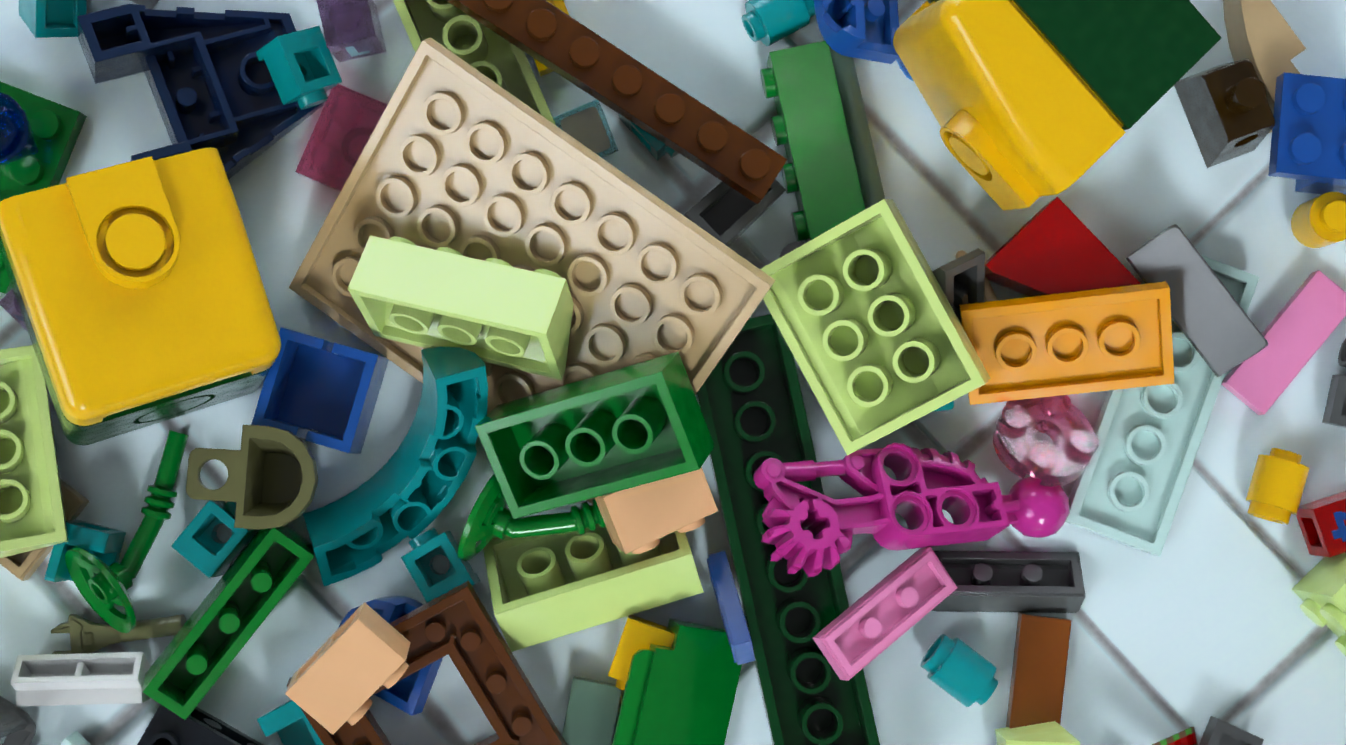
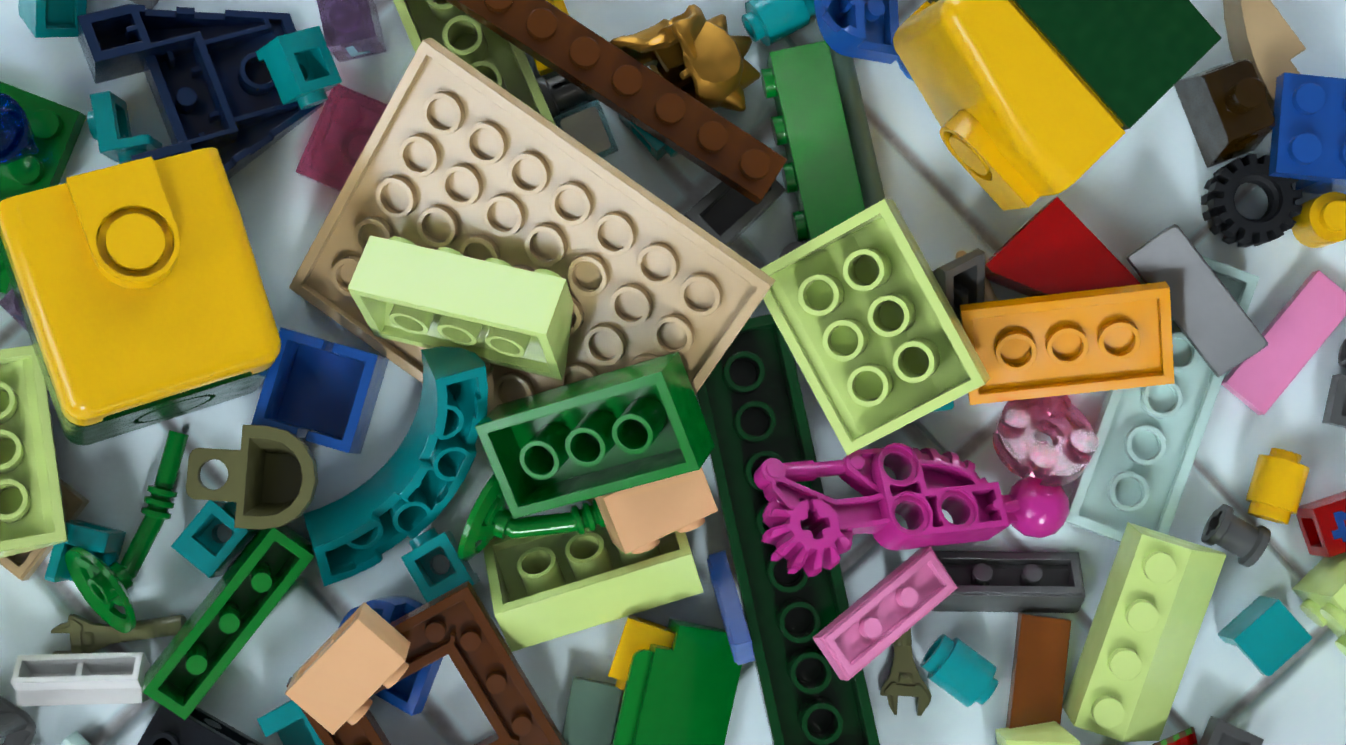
none -> teal bracket [87,91,162,164]
none -> dark grey bush [536,75,598,120]
none -> pearl gold head [610,4,760,112]
none -> olive piece [880,628,932,716]
none -> yellowish green slope [1062,522,1226,742]
none -> black tyre [1201,154,1303,248]
none -> dark grey bush [1201,504,1271,568]
none -> teal panel [1218,596,1312,676]

